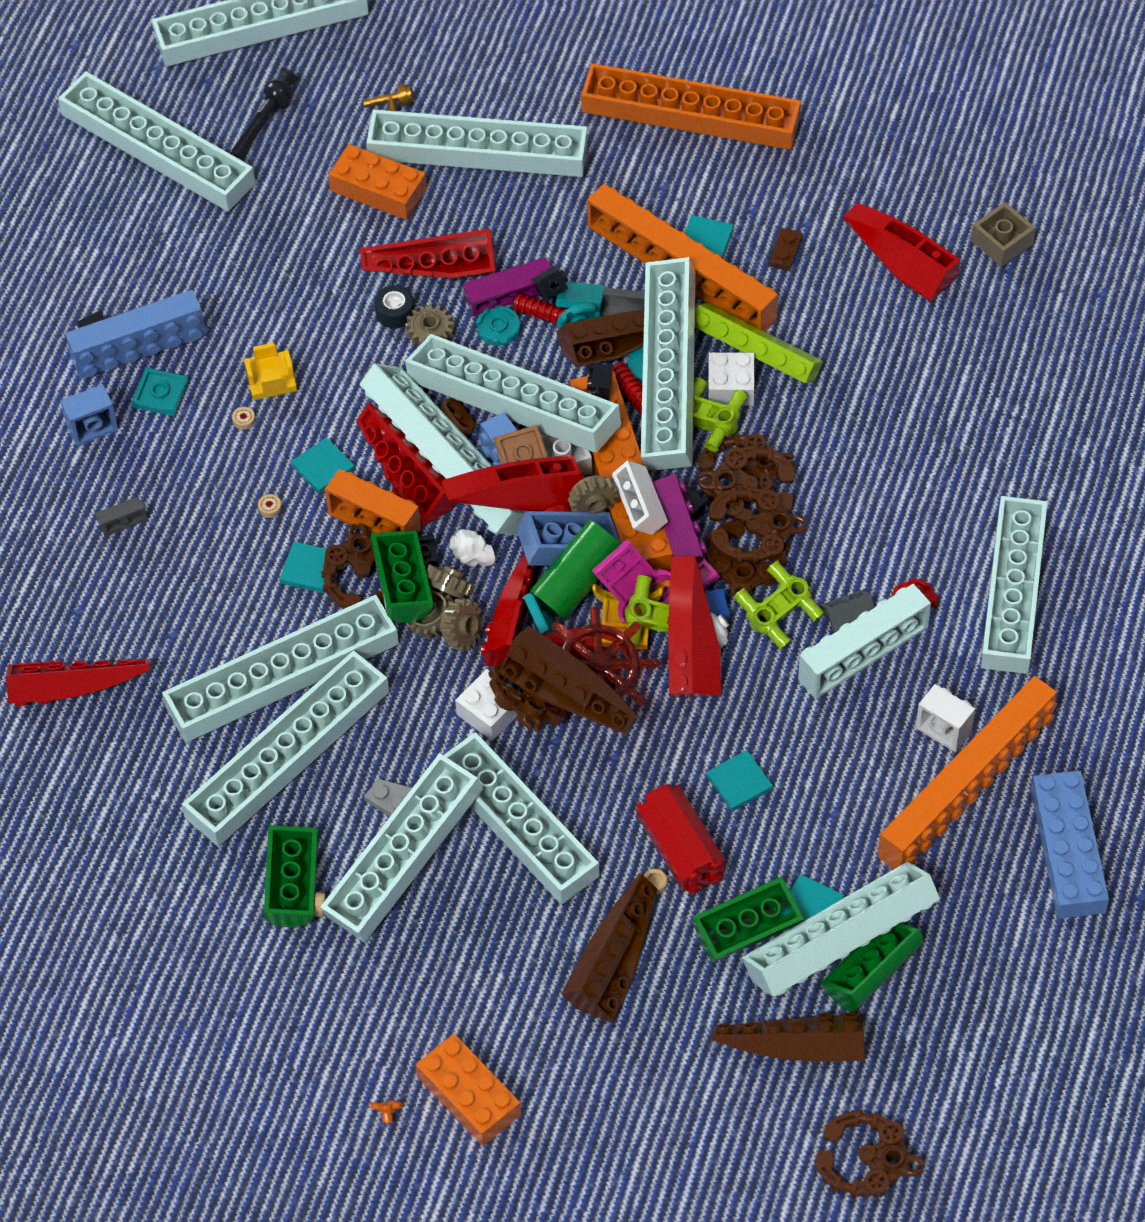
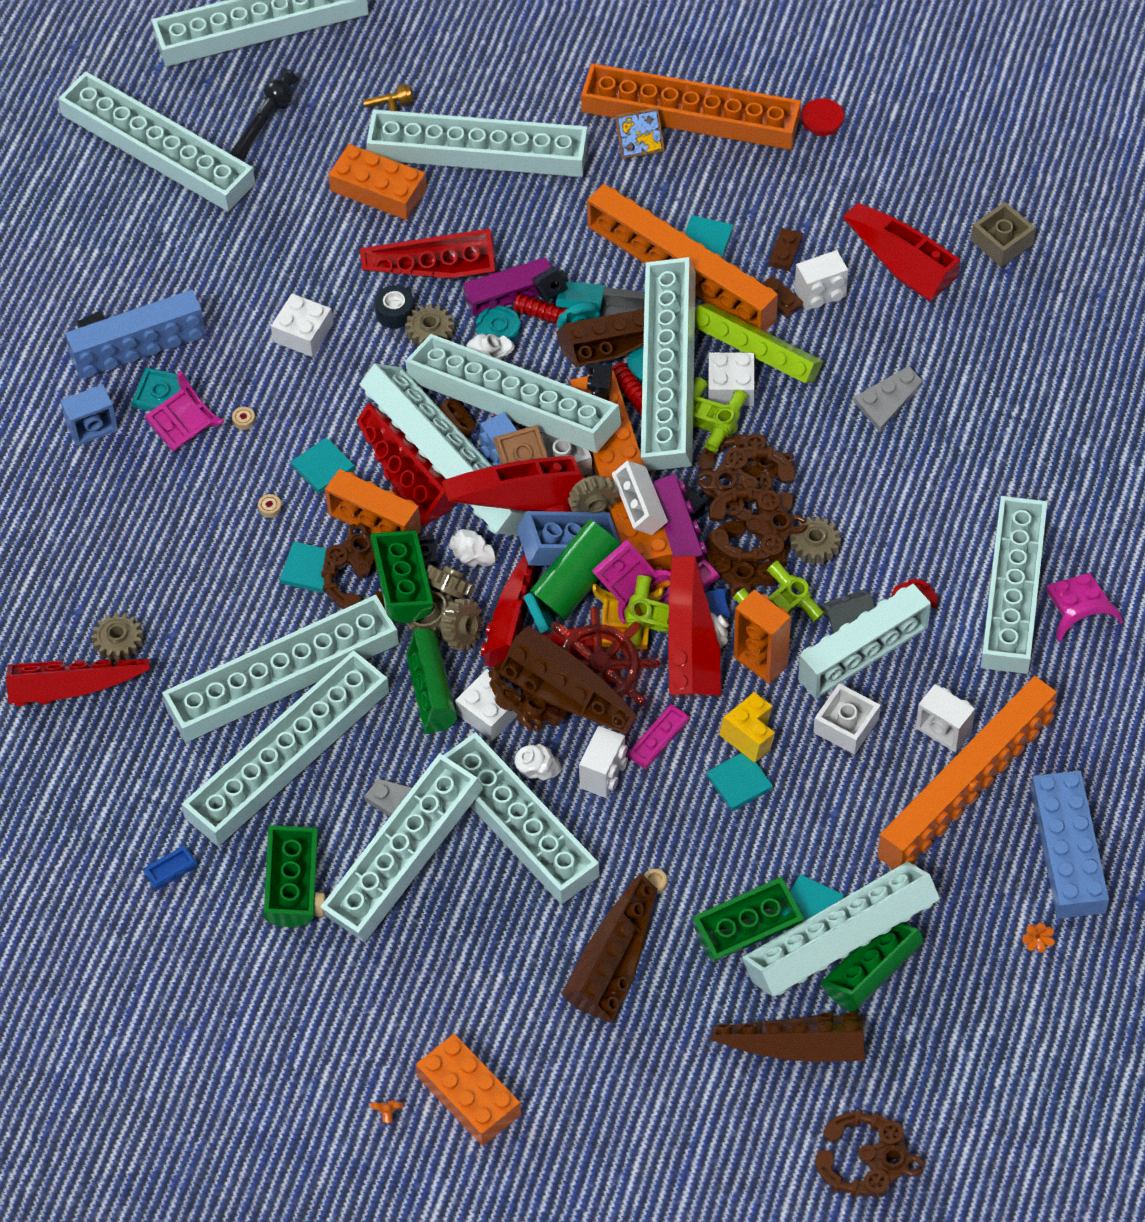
dark grey panel [94,497,147,536] -> none
yellow panel [244,343,297,400] -> none
red brick [636,784,726,895] -> none
none -> dark tan gear [91,612,144,661]
none -> blue tile [143,845,198,891]
none -> dark pink piece [145,371,224,452]
none -> white brick [271,293,333,357]
none -> green brick [406,629,457,735]
none -> white head [466,334,515,360]
none -> white head [515,744,562,780]
none -> white brick [579,726,628,798]
none -> tile [615,107,664,159]
none -> dark pink tile [627,704,690,770]
none -> yellow brick [719,692,775,763]
none -> orange brick [734,590,791,684]
none -> reddish brown plate [762,275,803,319]
none -> dark tan gear [790,516,841,565]
none -> white brick [795,250,848,311]
none -> red tile [801,98,844,136]
none -> white brick [813,683,880,755]
none -> light grey wing [854,366,922,432]
none -> orange plant [1022,922,1055,953]
none -> dark pink piece [1046,573,1123,641]

